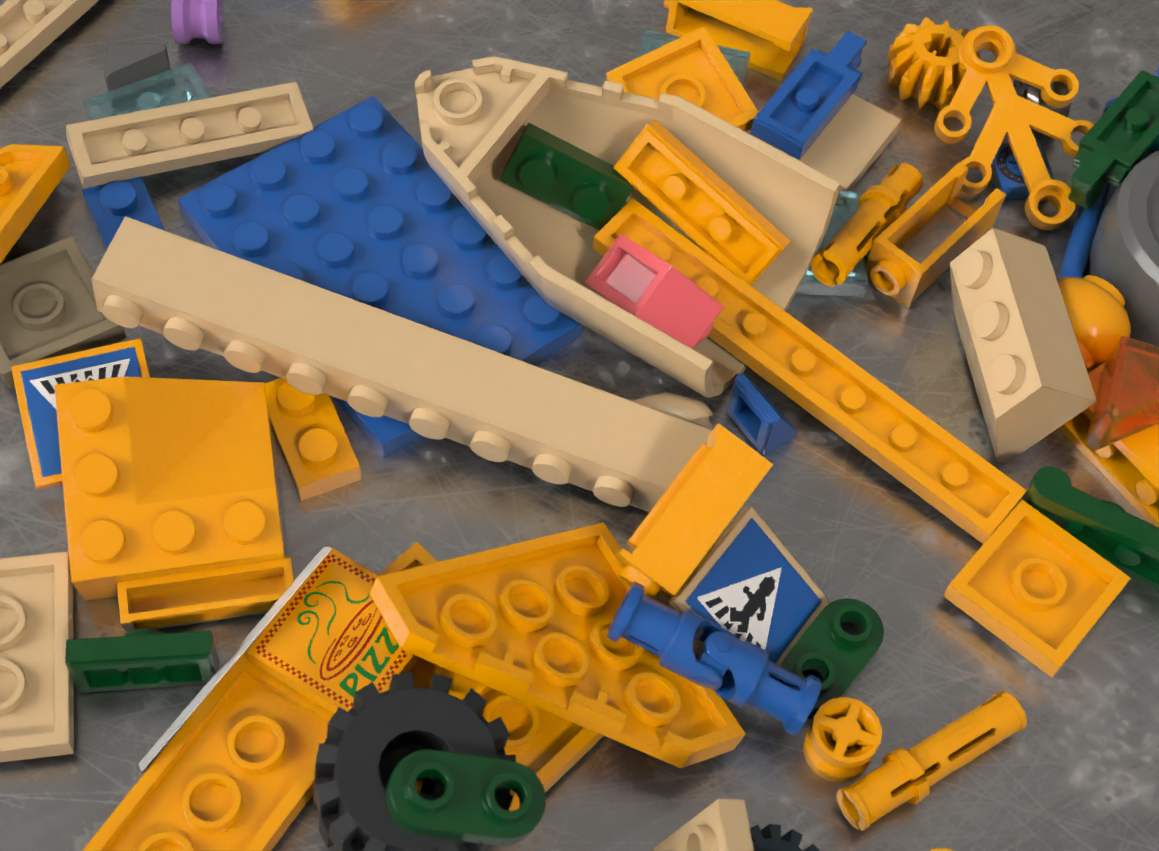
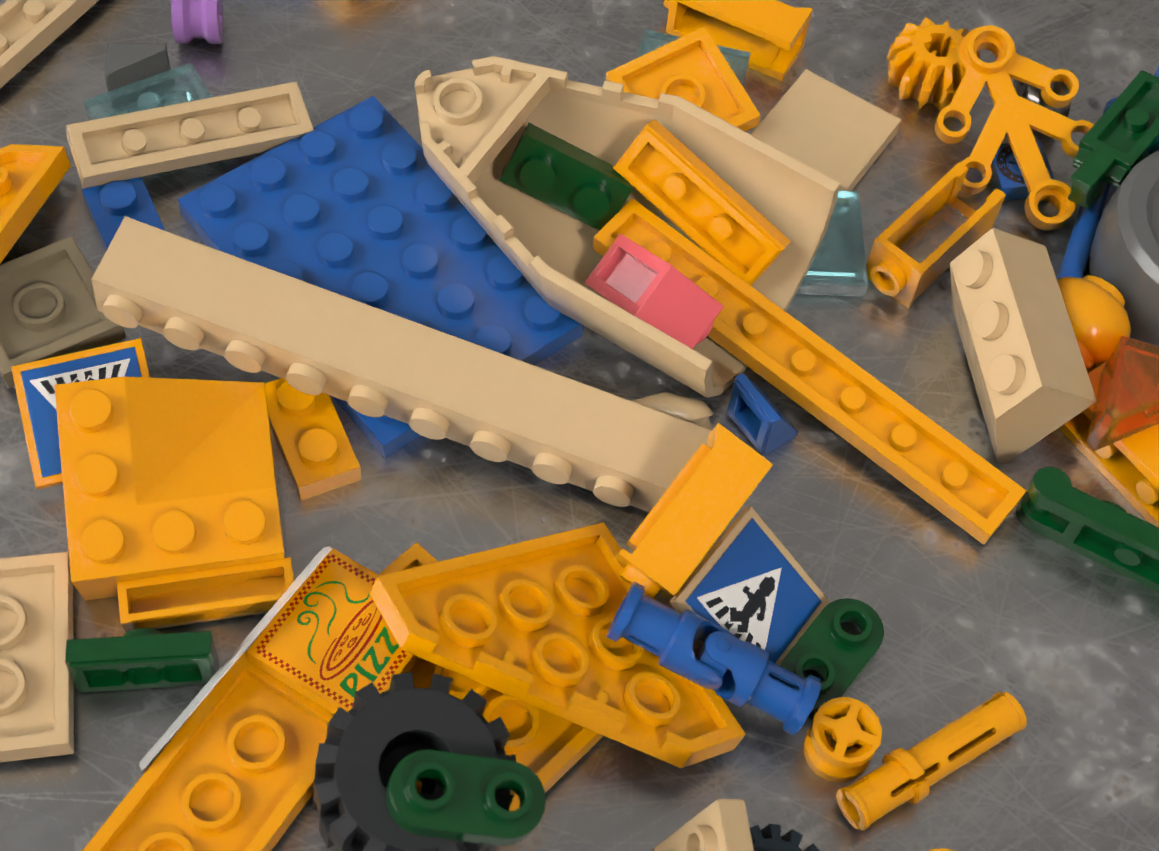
blue hinge [751,31,867,160] -> none
light orange pin [811,163,923,287] -> none
light orange plate [943,500,1131,678] -> none

